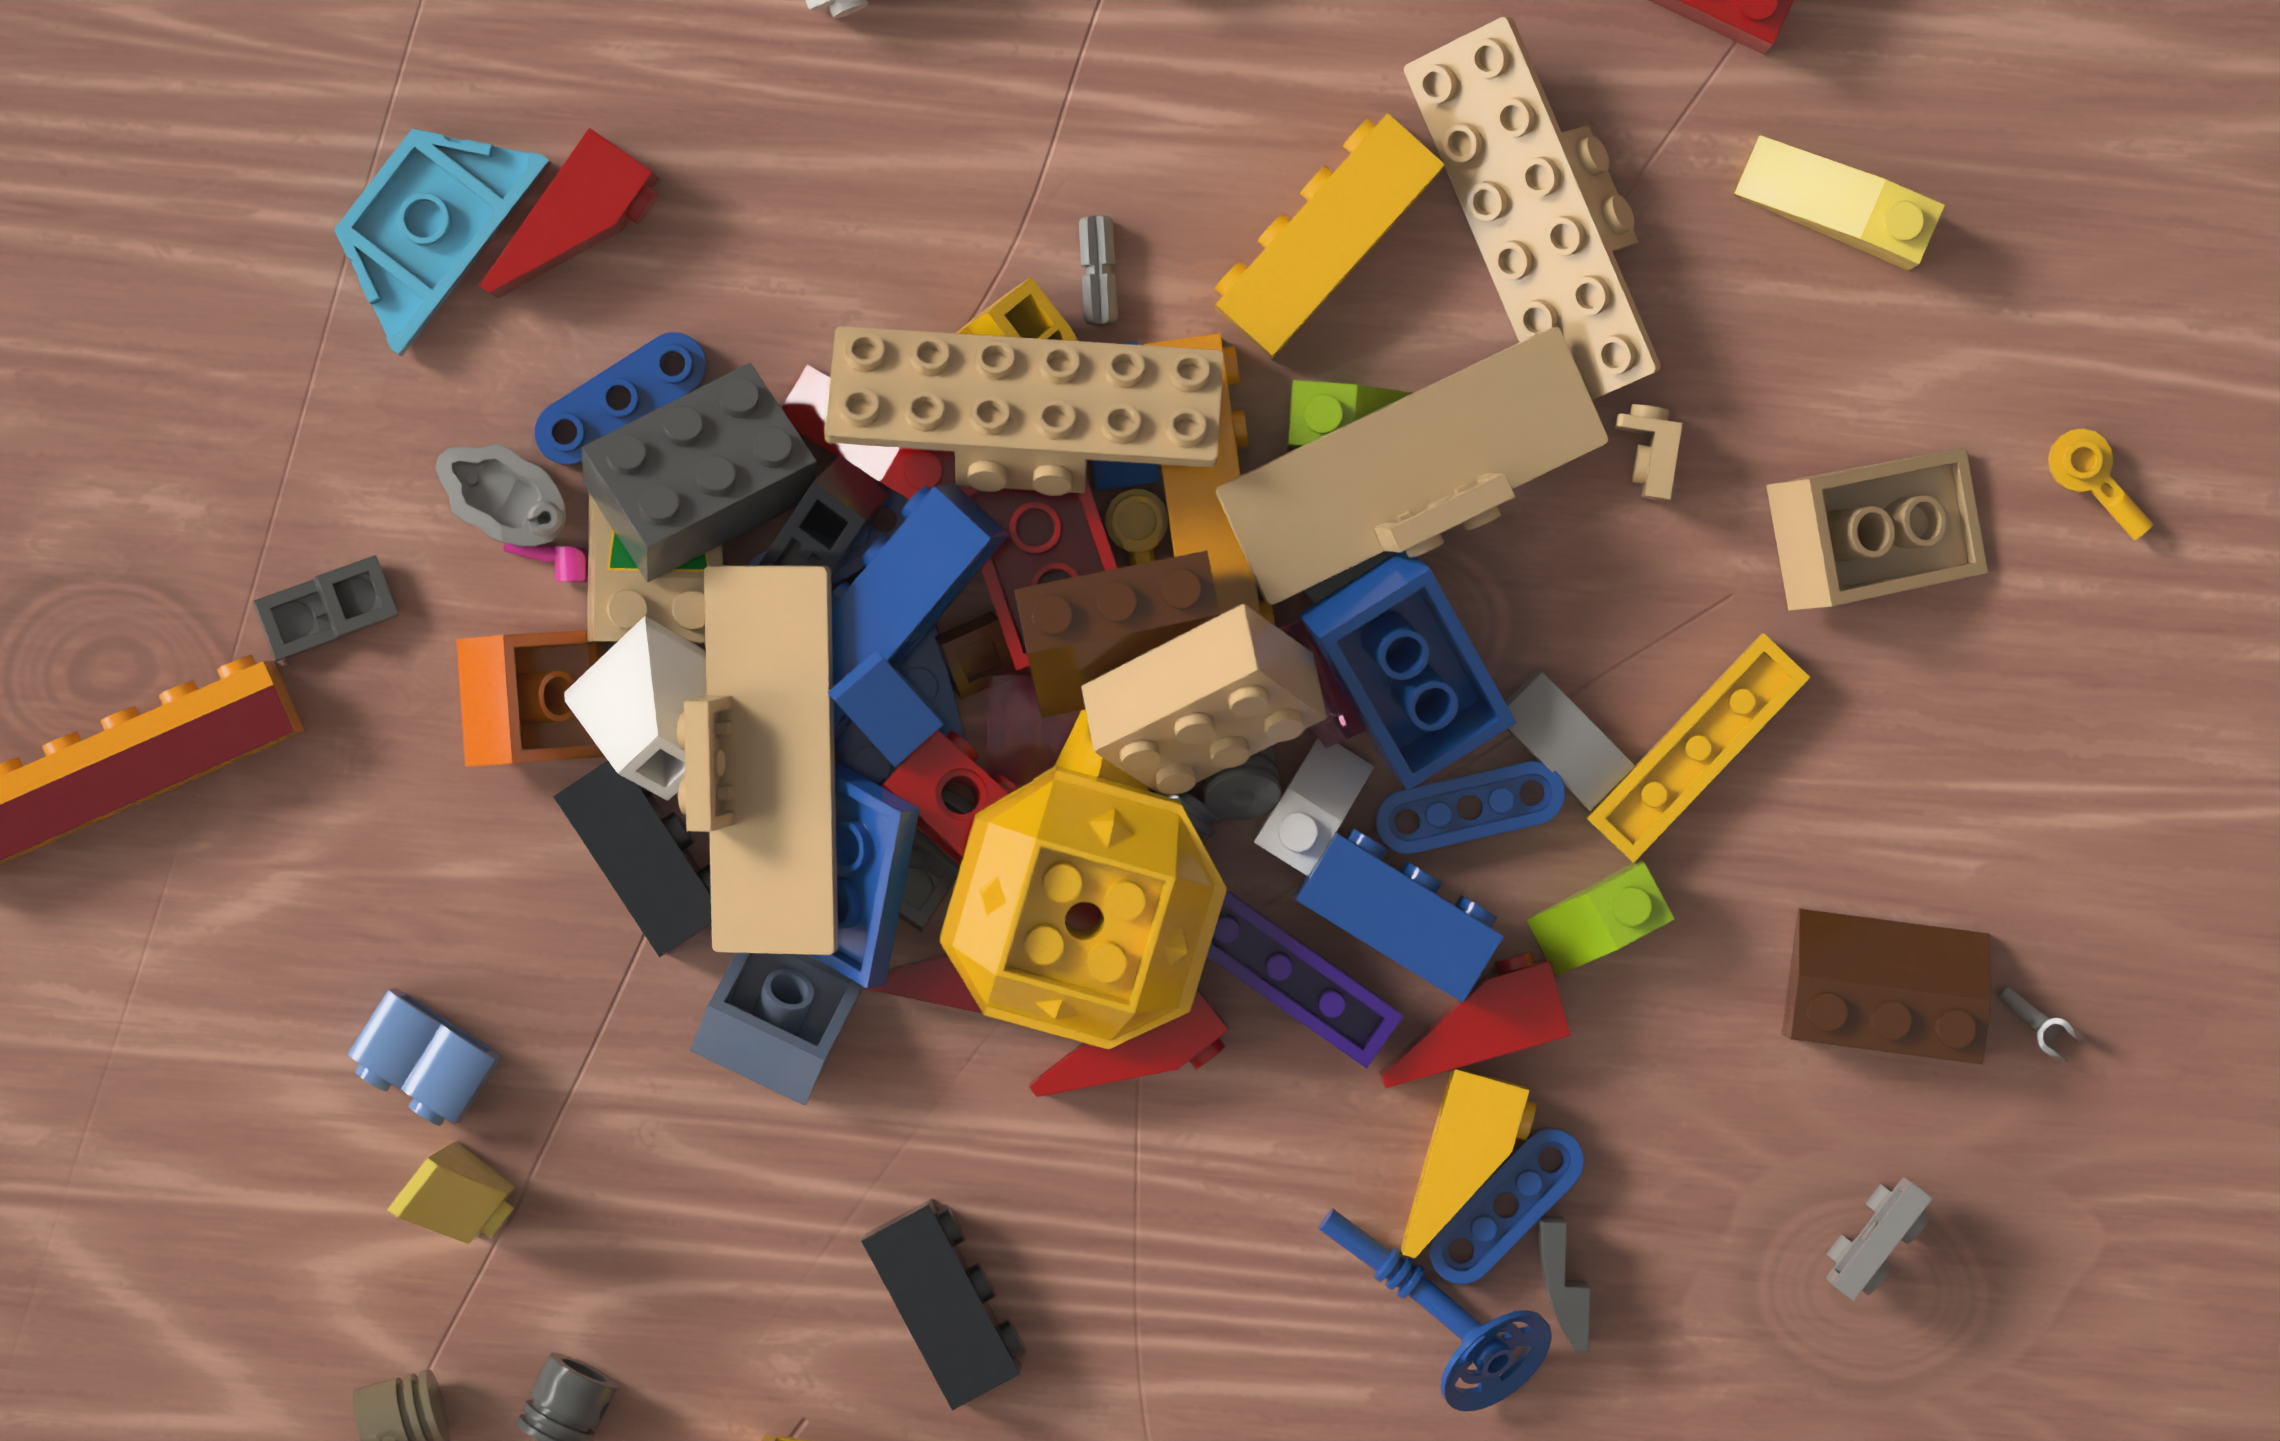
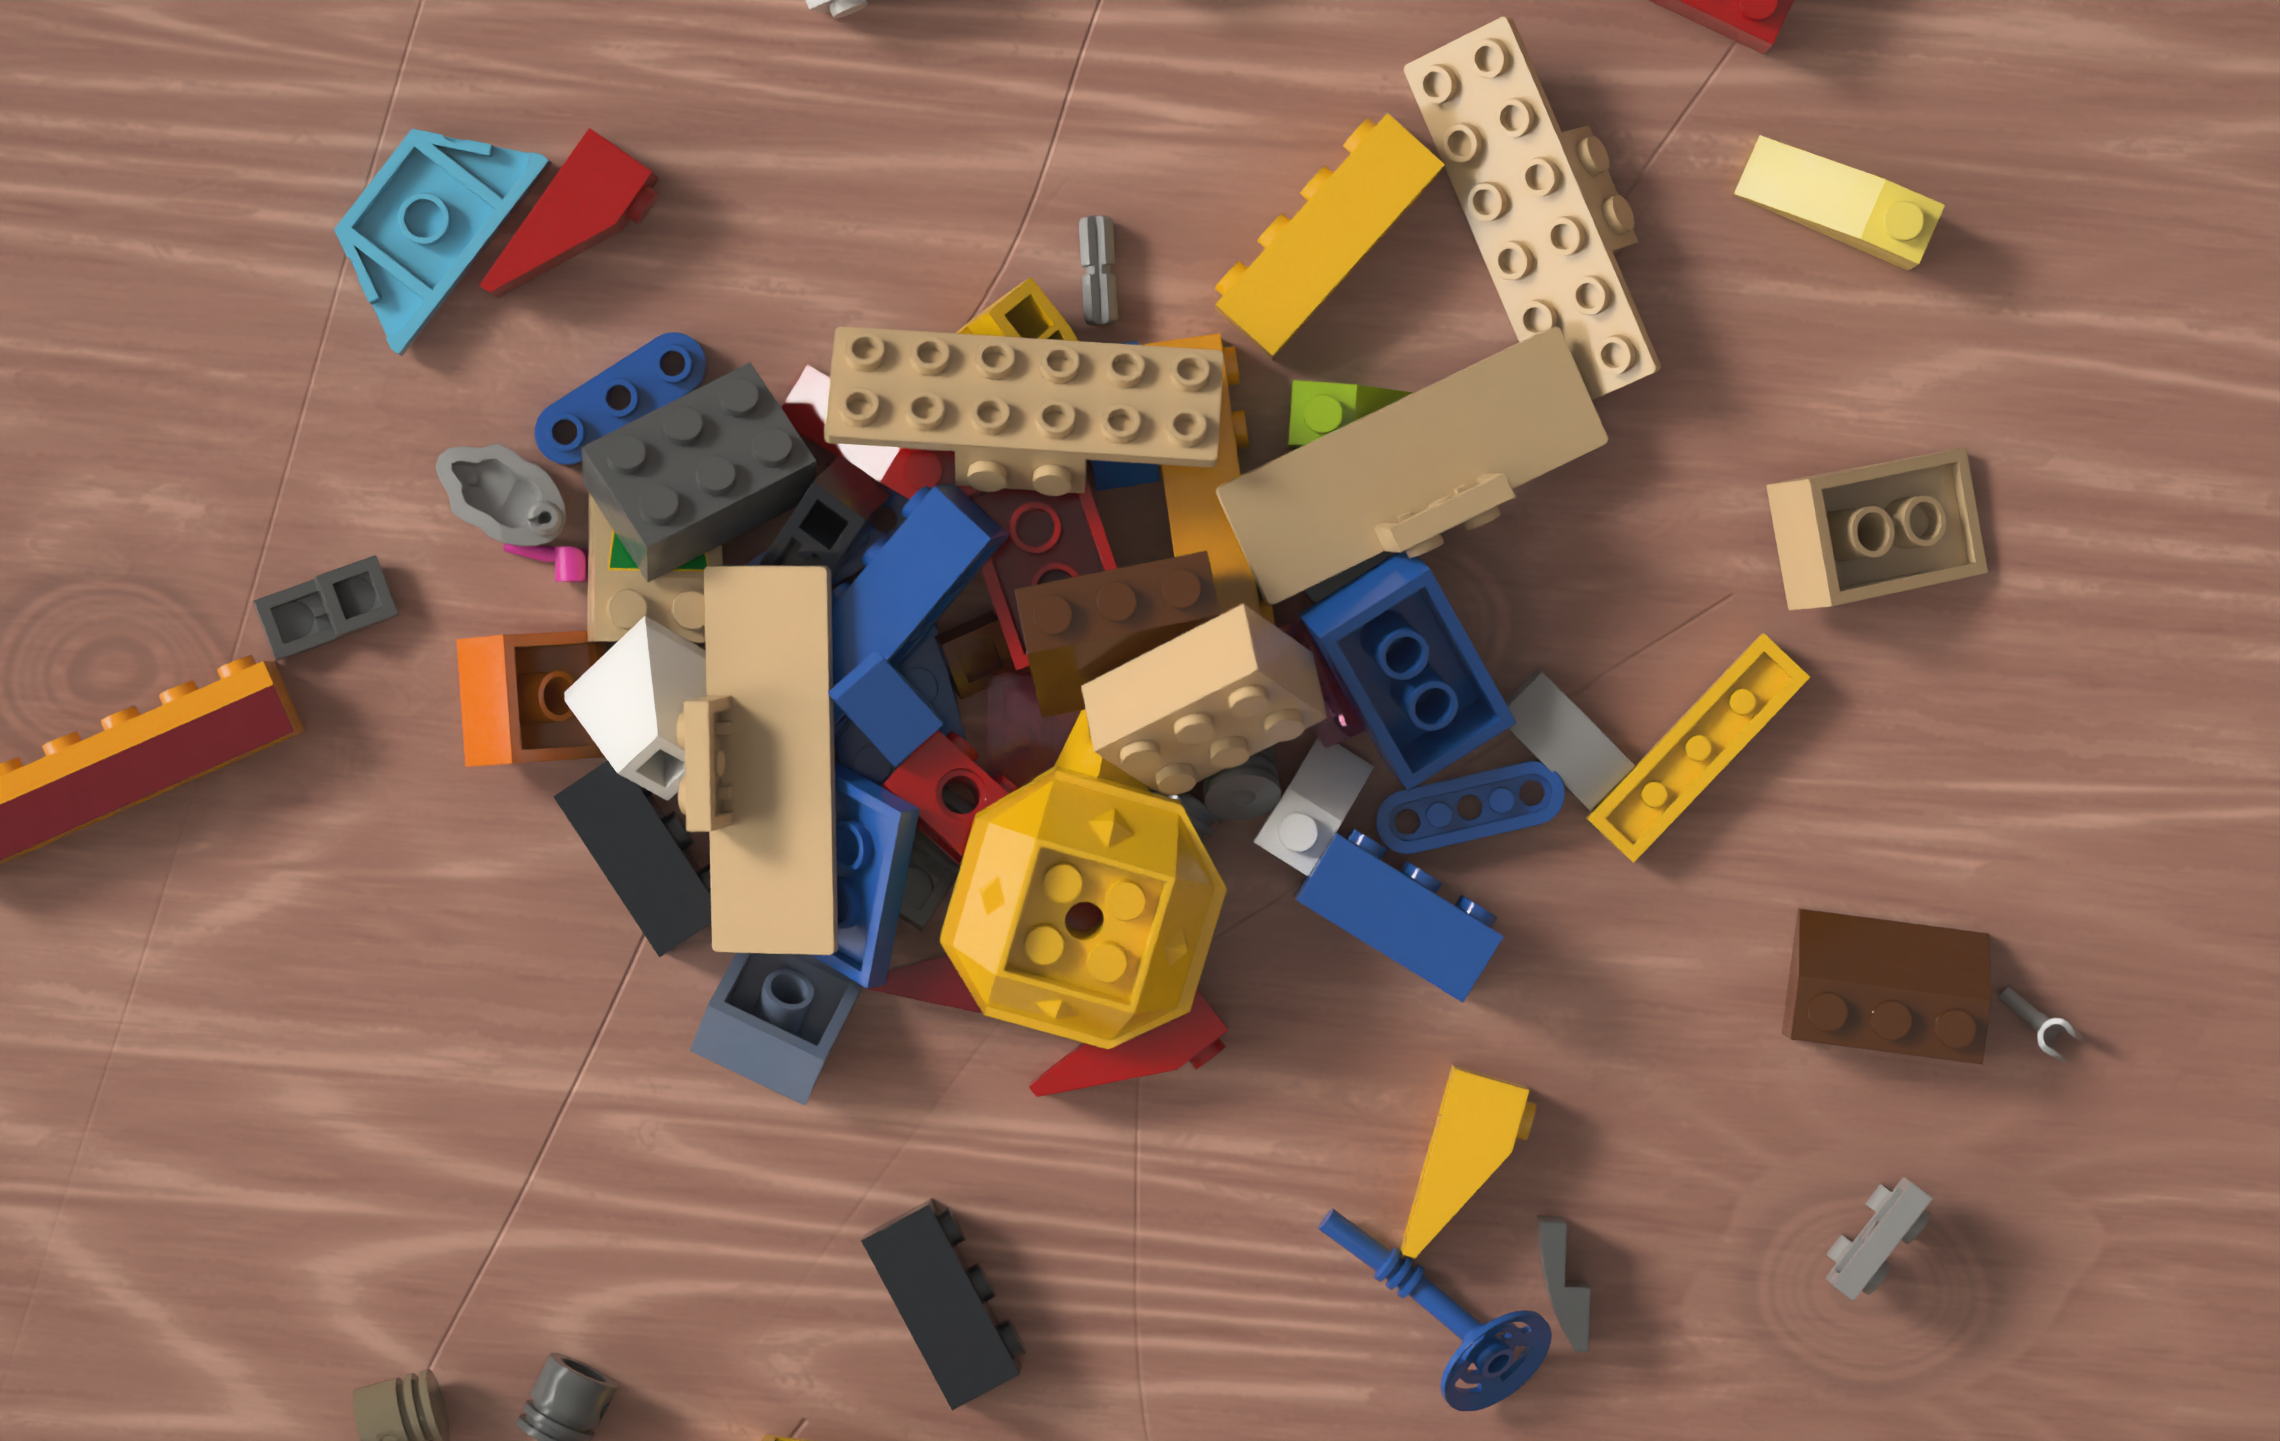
medium blue brick [347,988,503,1126] -> none
light yellow slope [387,1141,516,1244] -> none
yellow plate [1105,489,1168,566] -> none
dark purple brick [1207,889,1404,1069] -> none
red slope [1379,951,1571,1089] -> none
blue plate [1429,1127,1584,1284] -> none
lime slope [1526,860,1675,976] -> none
tan bracket [1614,404,1683,502] -> none
yellow plate [2048,428,2154,541] -> none

